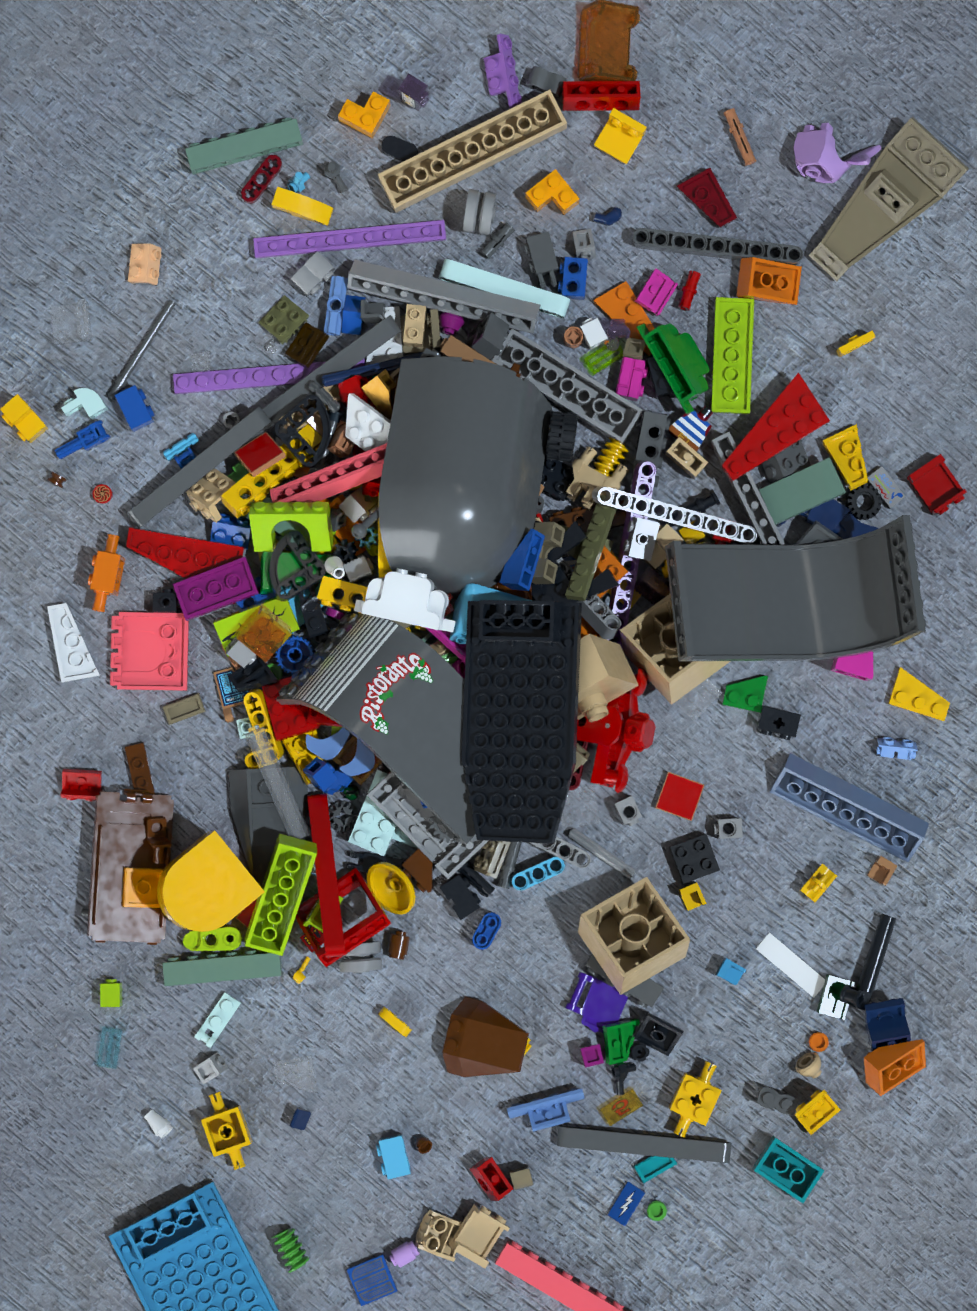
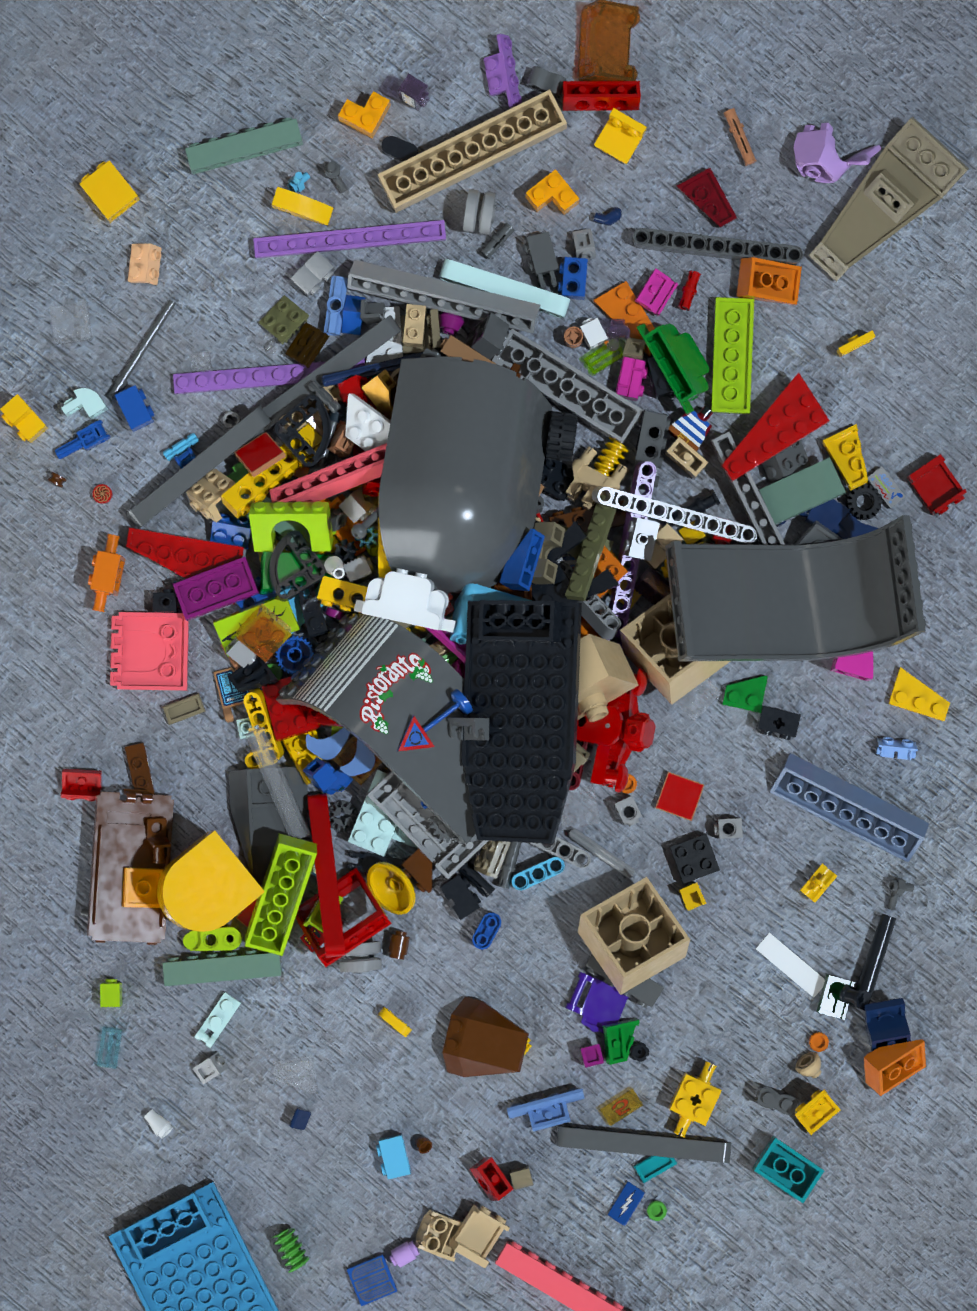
white wing [47,603,100,683] -> none
yellow brick [201,1092,253,1170] -> none
dark red beam [241,155,282,204] -> none
yellow hand [293,956,311,984] -> none
dark green hinge [344,785,359,800] -> none
black piece [611,1062,636,1095] -> none
black slope [634,1011,684,1056] -> none
dark azure panel [716,958,746,985] -> none
medium nougat panel [867,856,897,886] -> none
none -> yellow brick [80,160,140,223]
none -> blue piece [397,689,473,751]
none -> dark grey hinge [448,718,489,740]
none -> orange tile [622,774,637,794]
none -> dark grey piece [887,877,914,910]

